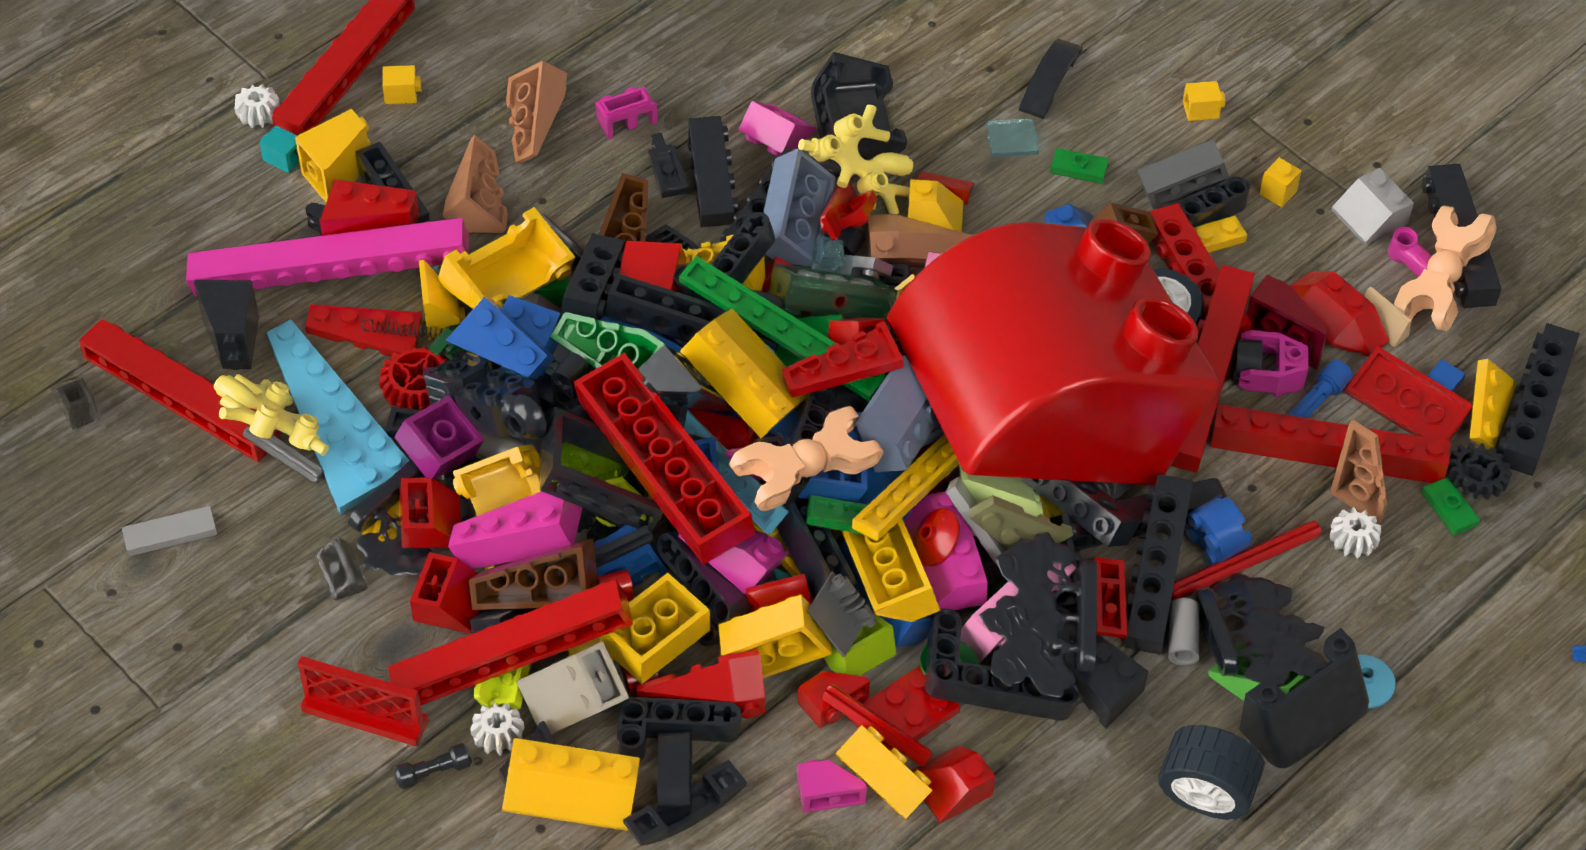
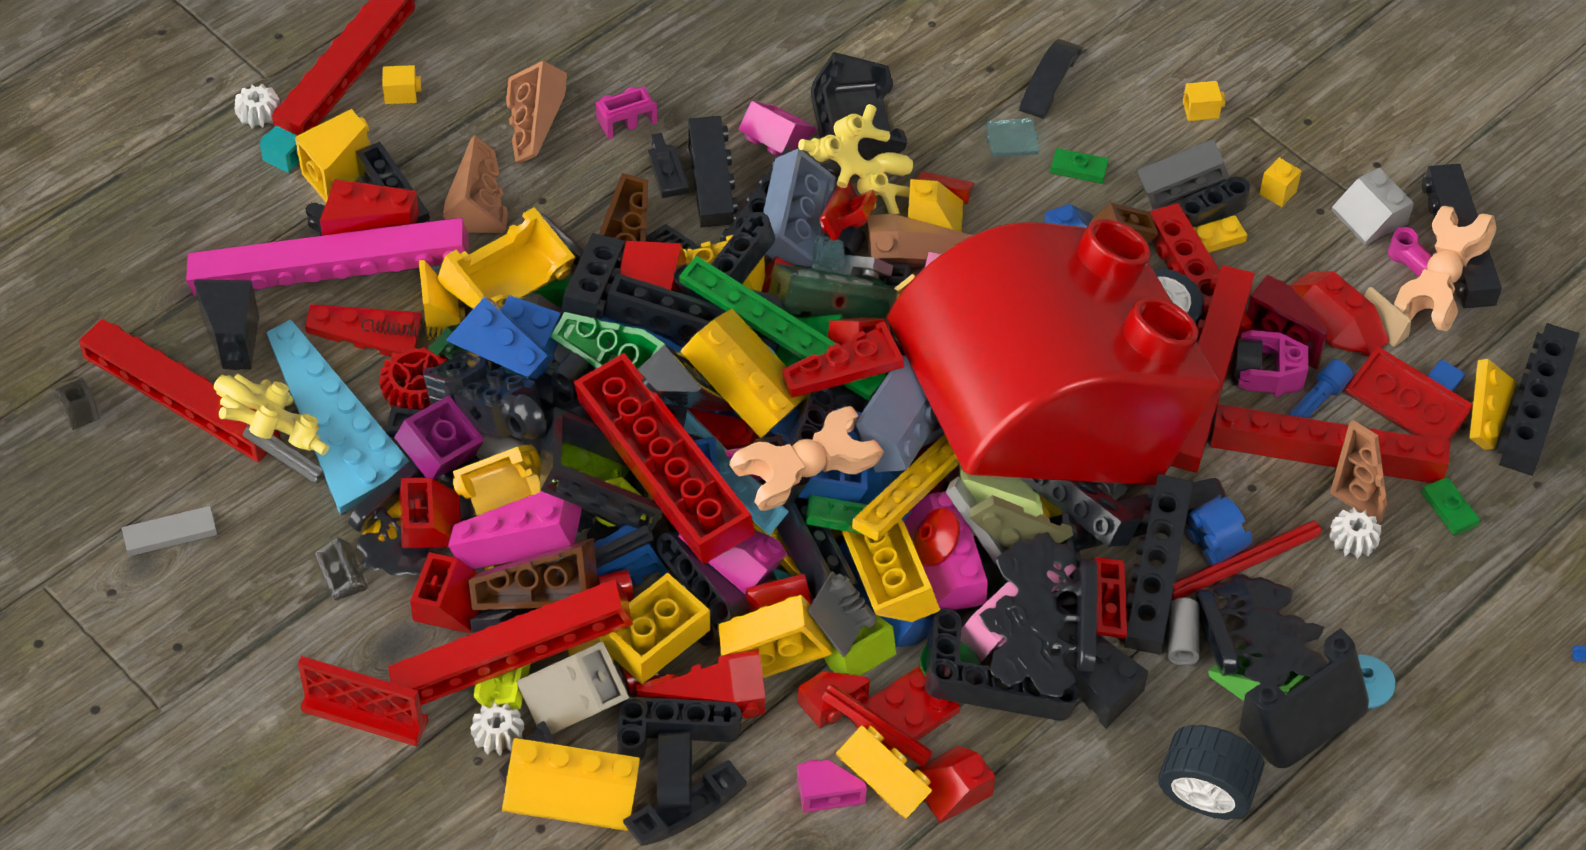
black piece [394,743,472,789] -> none
black gear [1447,442,1512,500] -> none

